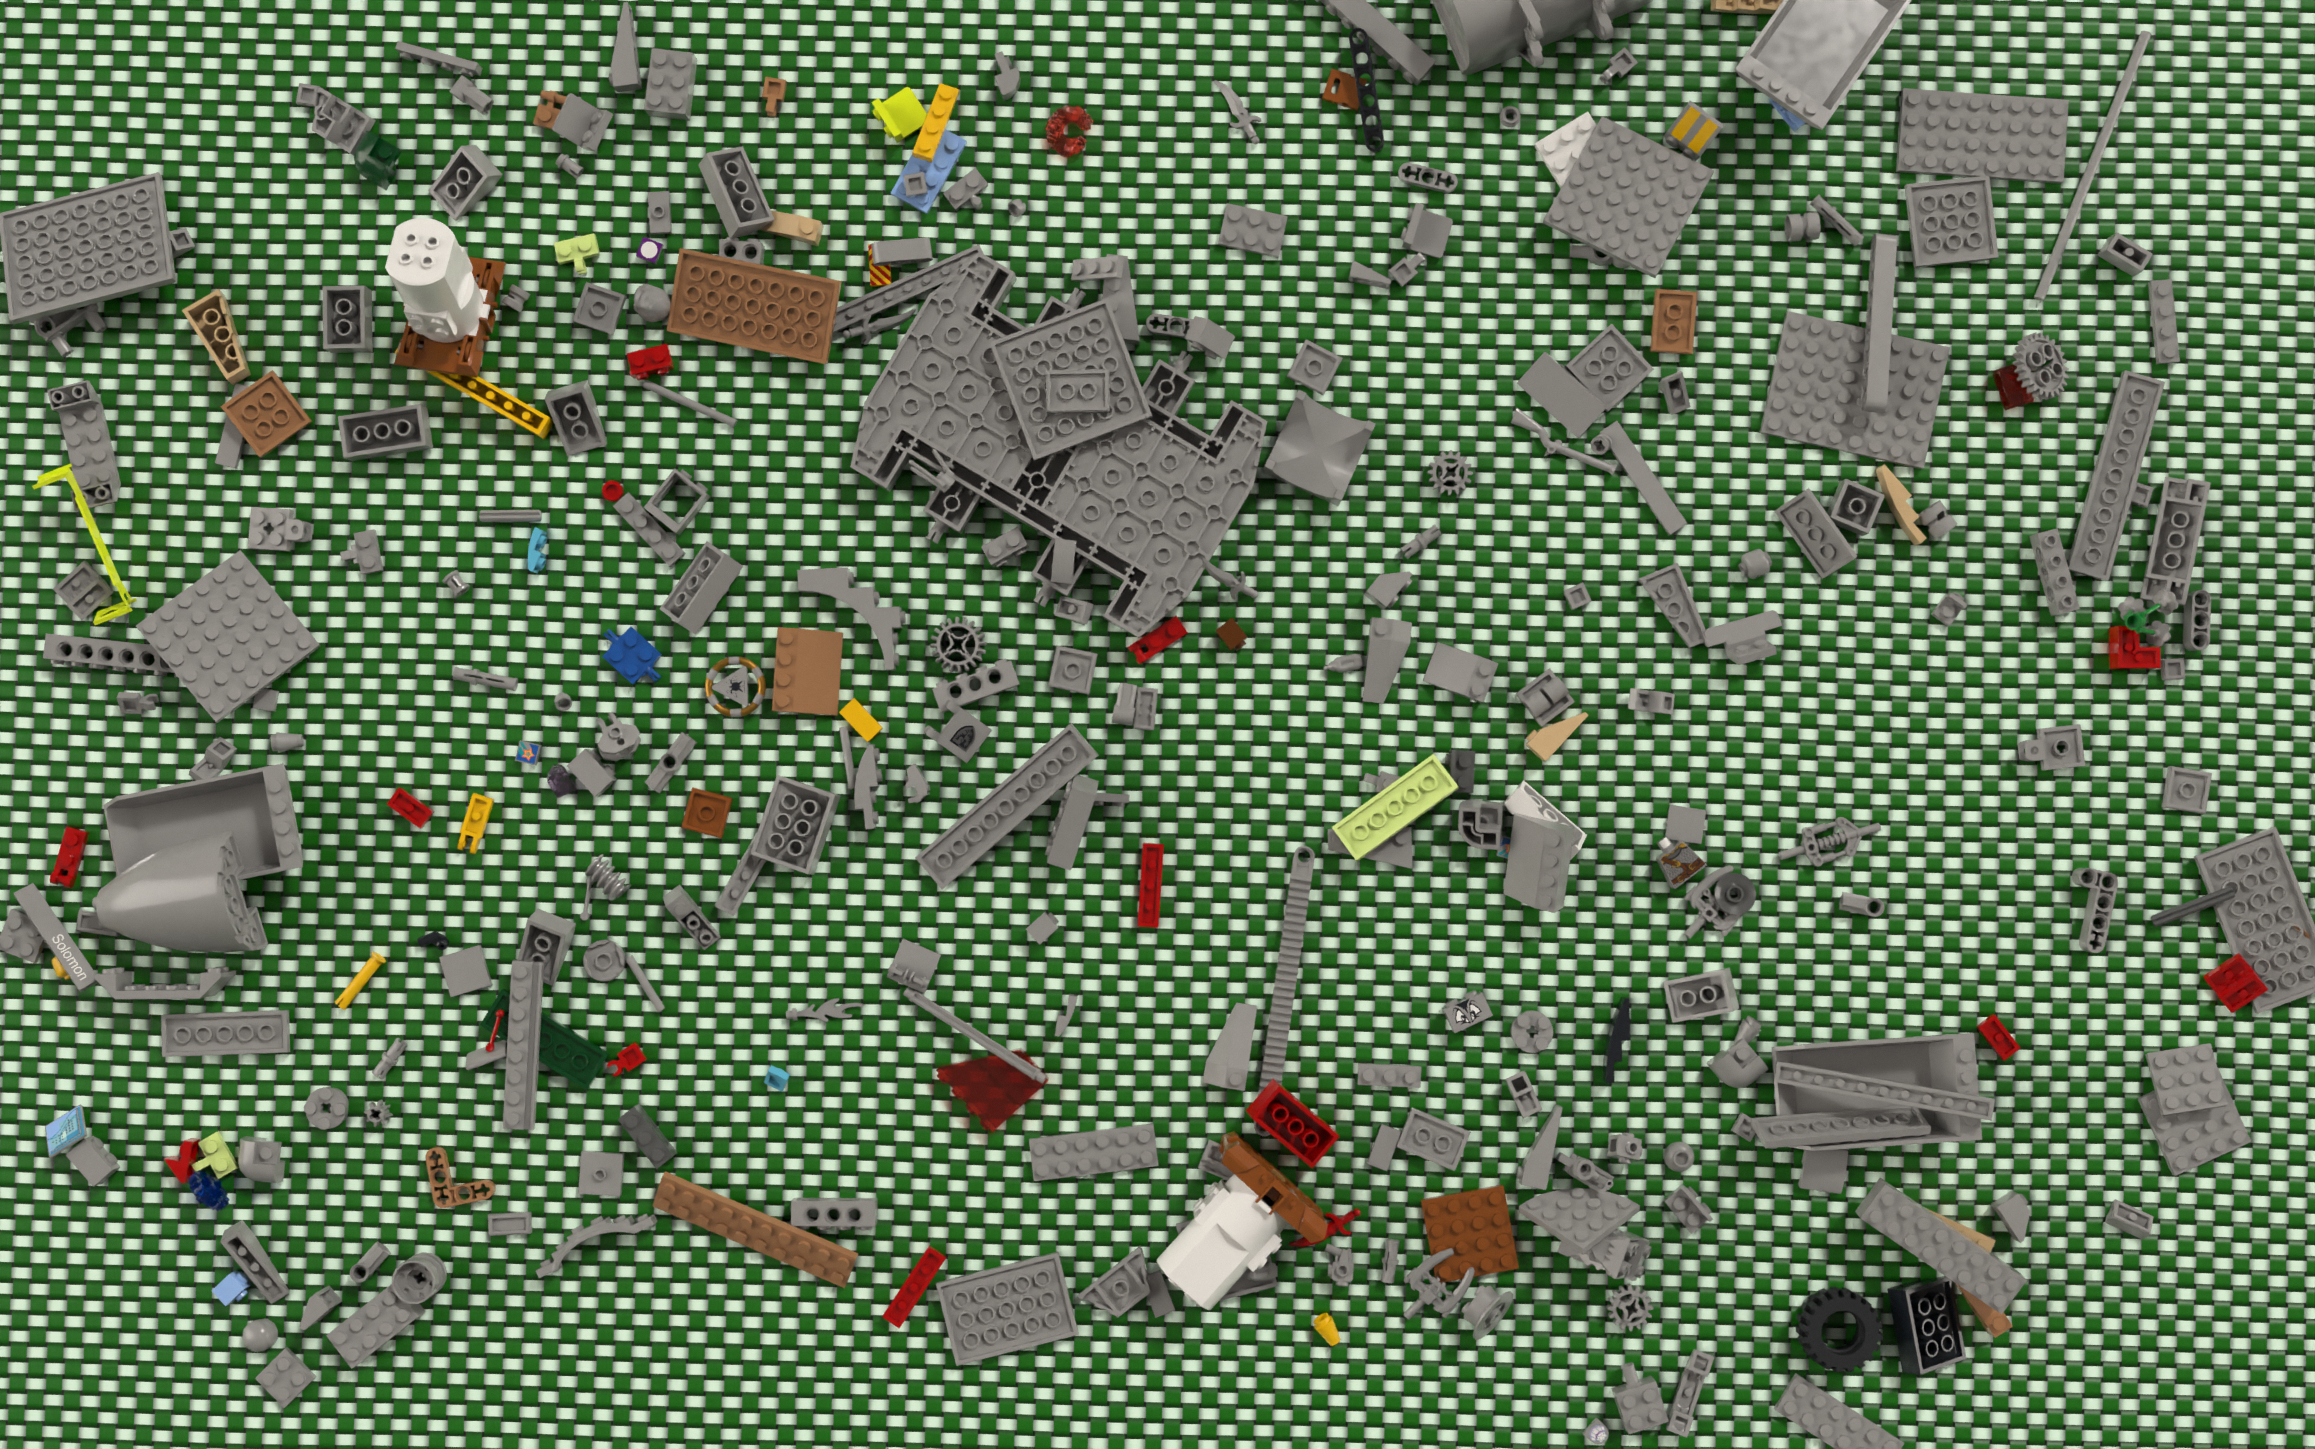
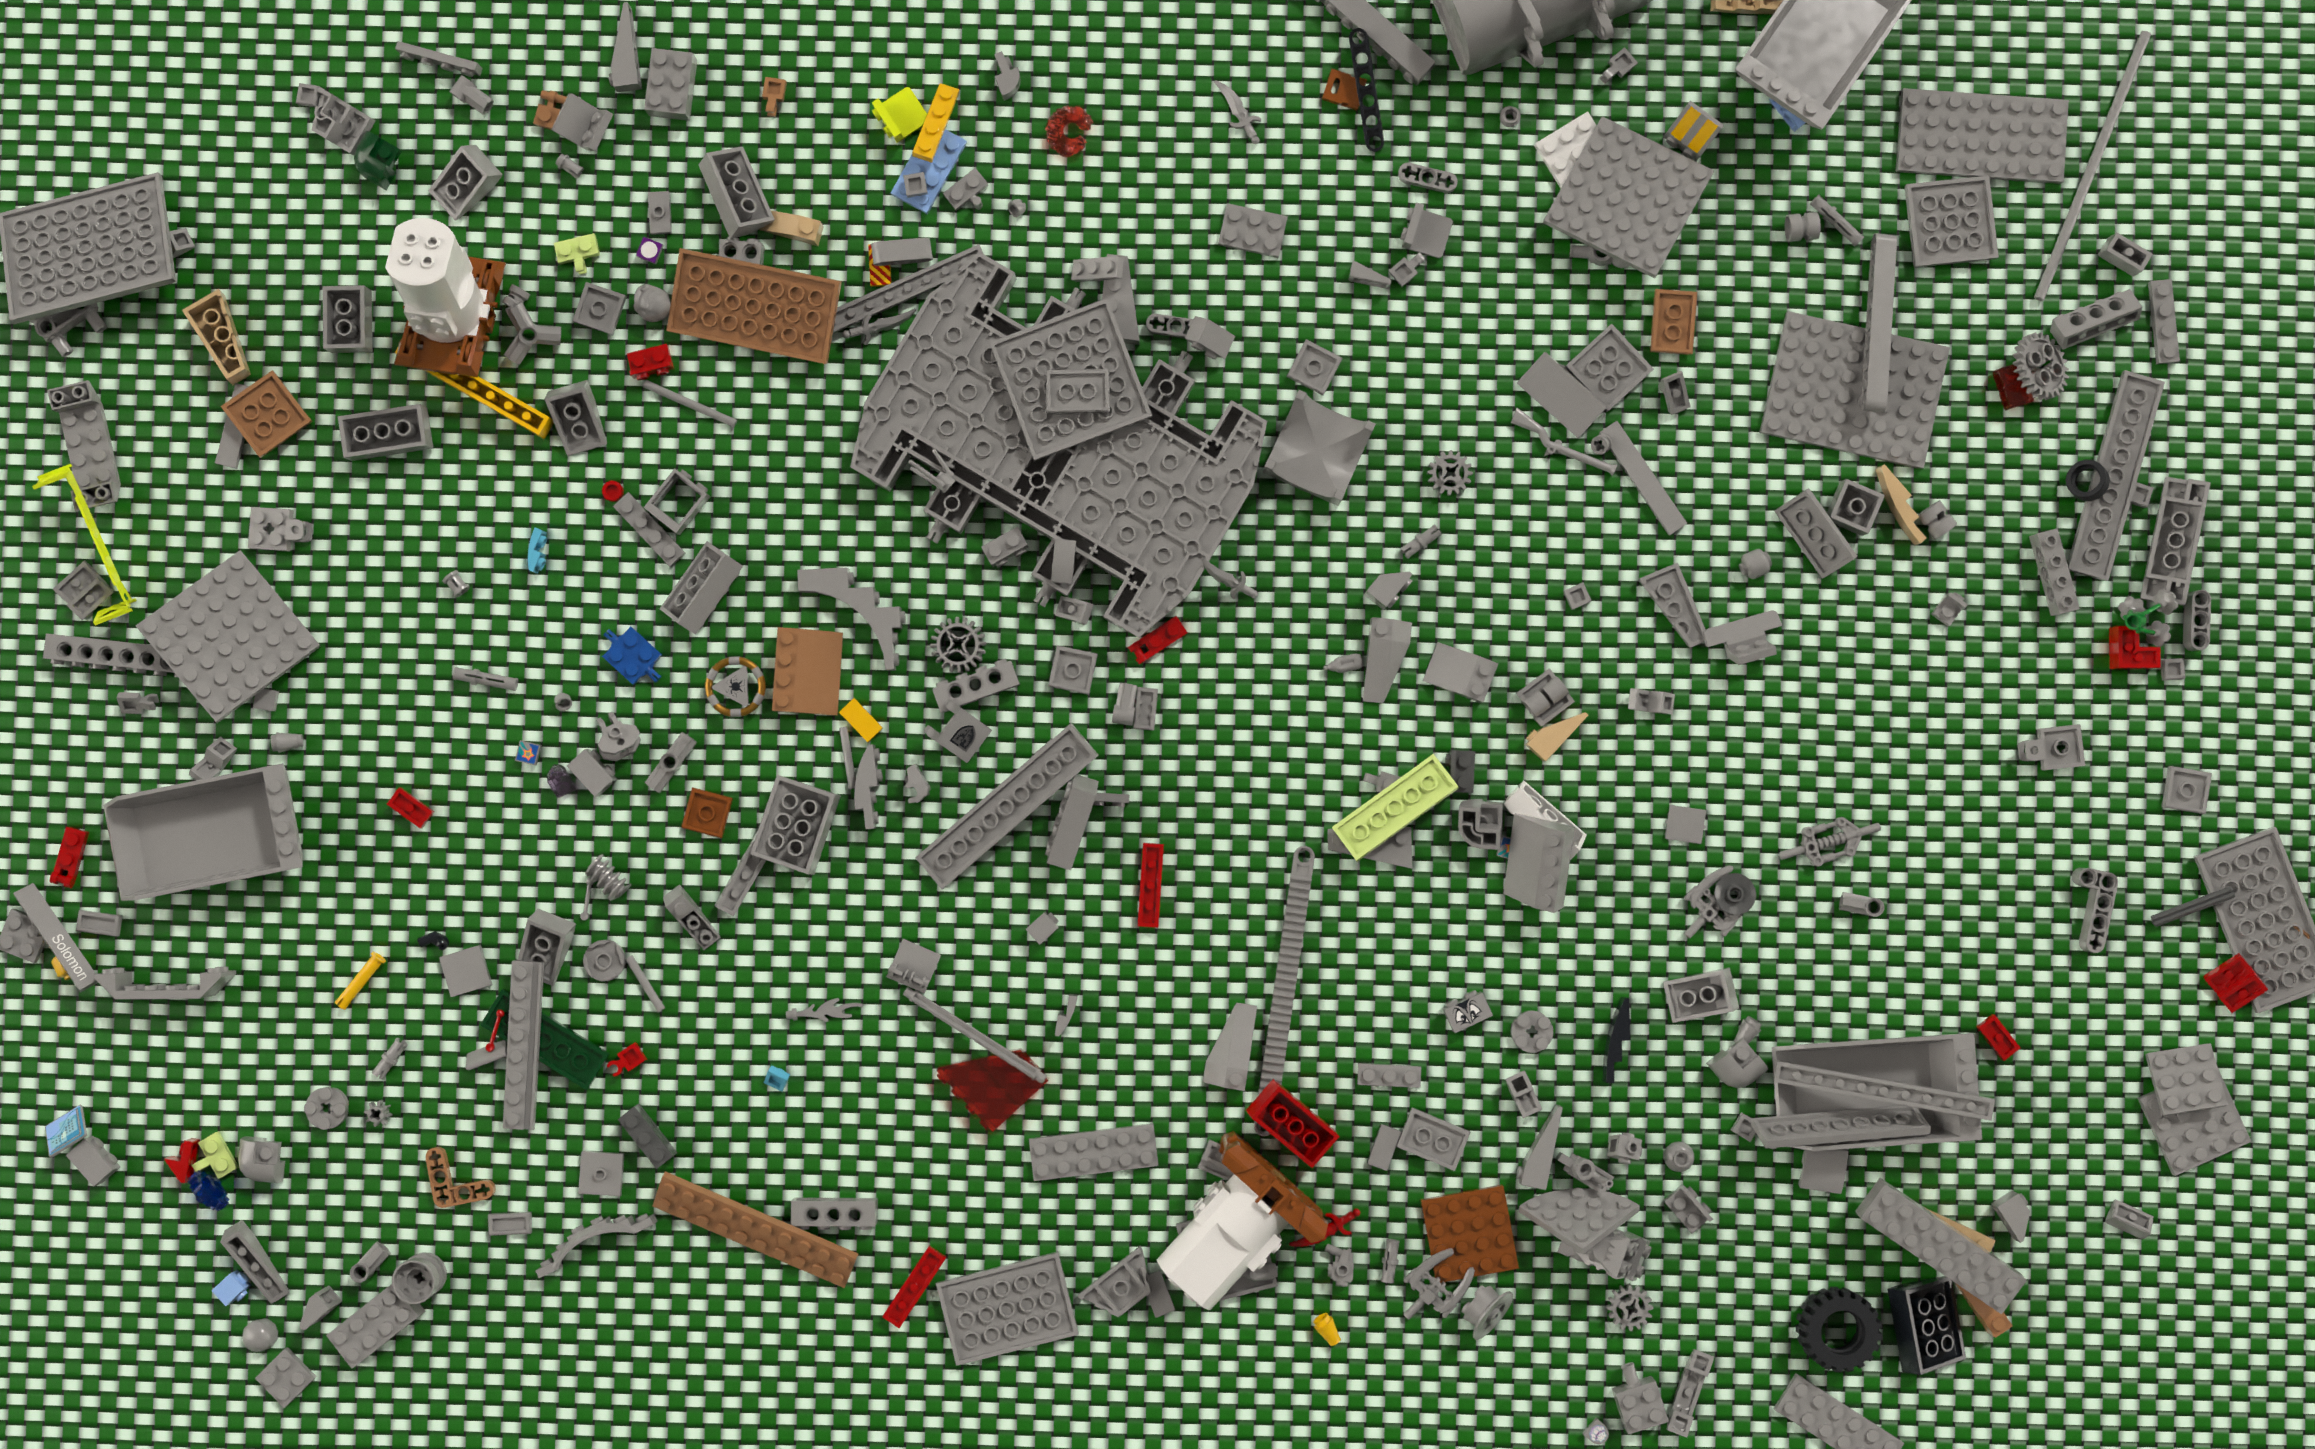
light grey panel [92,830,268,952] -> none
light grey plate [161,1010,290,1057] -> none
light grey hinge [340,529,384,575] -> none
yellow hinge [457,793,495,854] -> none
light grey axle [479,510,542,522] -> none
reddish brown brick [1215,618,1247,651] -> none
torso [1656,836,1707,889] -> none
none -> light grey piece [504,301,561,365]
none -> light grey brick [2050,289,2142,350]
none -> black tyre [2066,459,2110,501]

